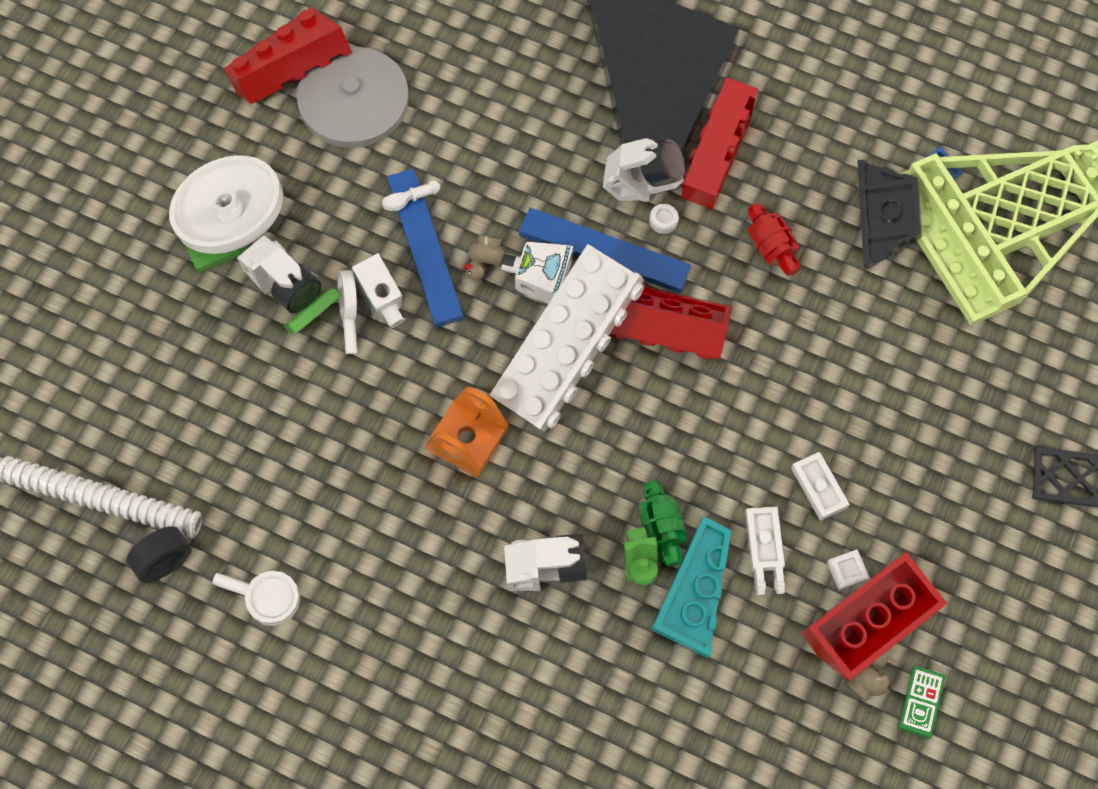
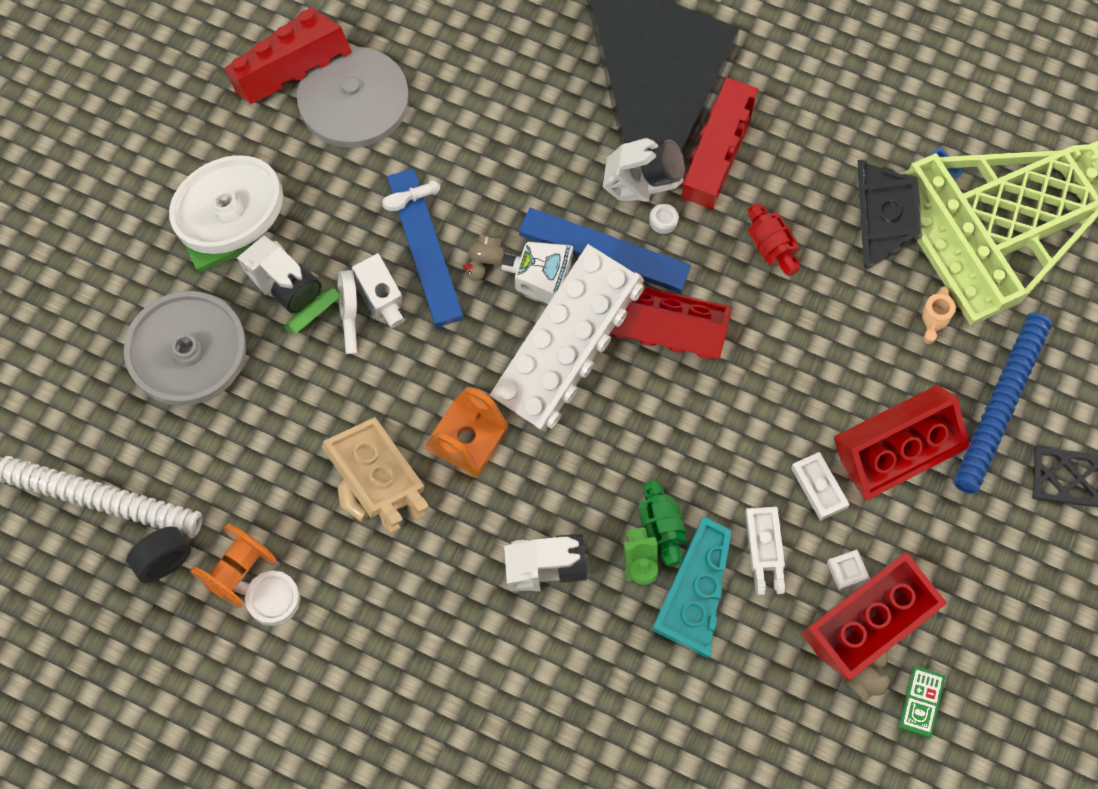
none -> light grey dish [124,291,247,406]
none -> orange hose [190,524,276,608]
none -> tan tile [322,417,429,534]
none -> tan arm [338,480,369,522]
none -> red slope [834,385,969,501]
none -> light nougat piece [922,287,956,344]
none -> blue piece [952,313,1053,494]

